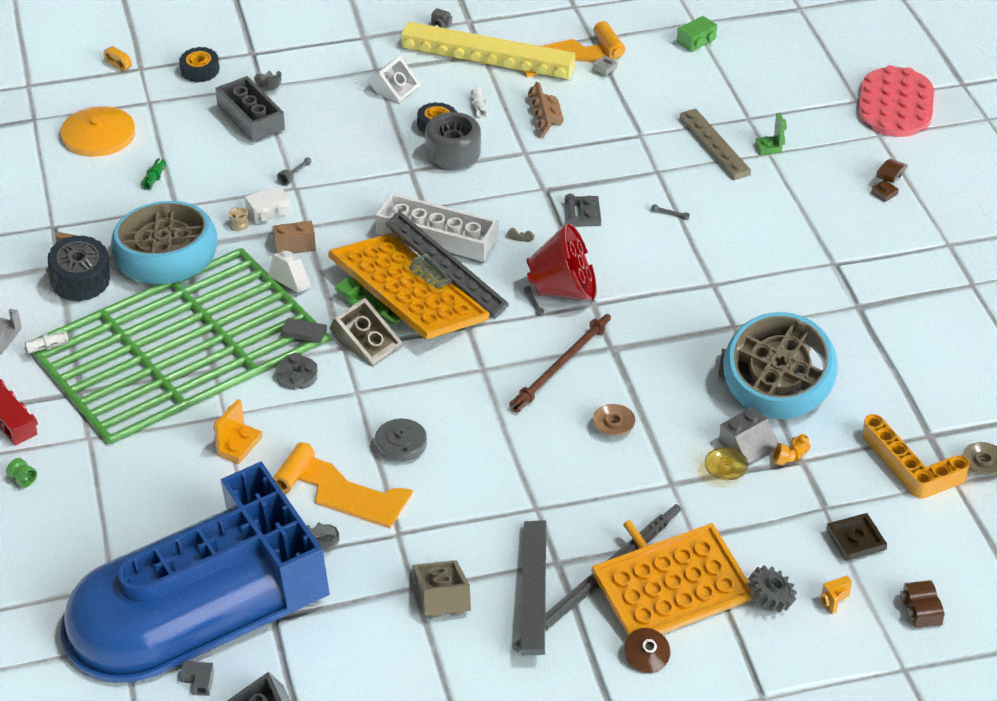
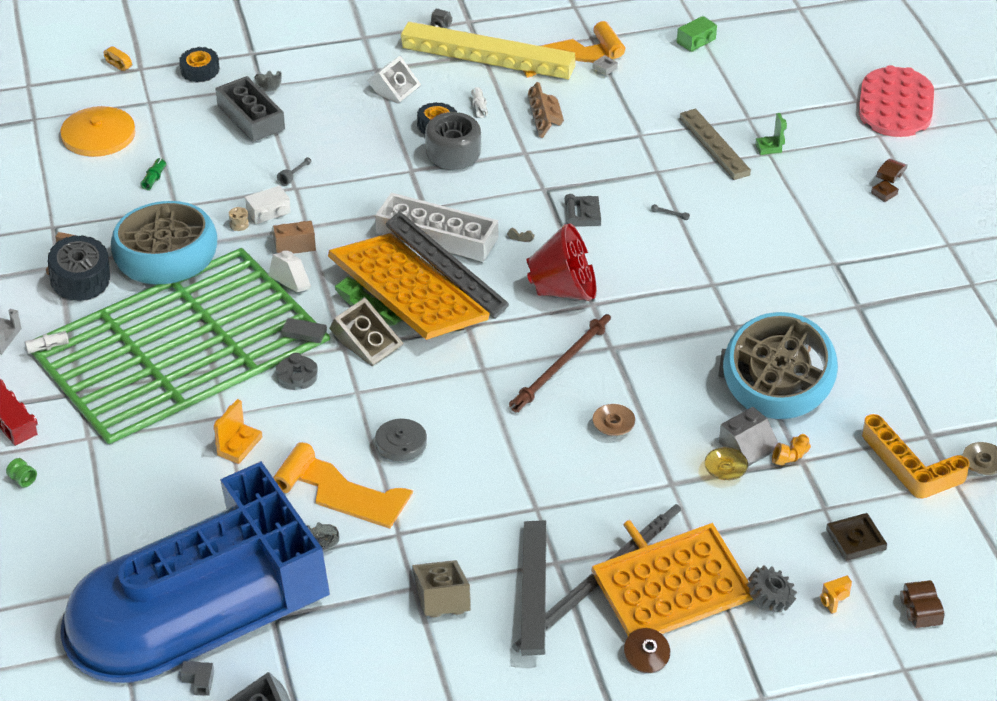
clear light blue slope [409,254,452,288] -> none
dark grey hinge [524,286,544,316] -> none

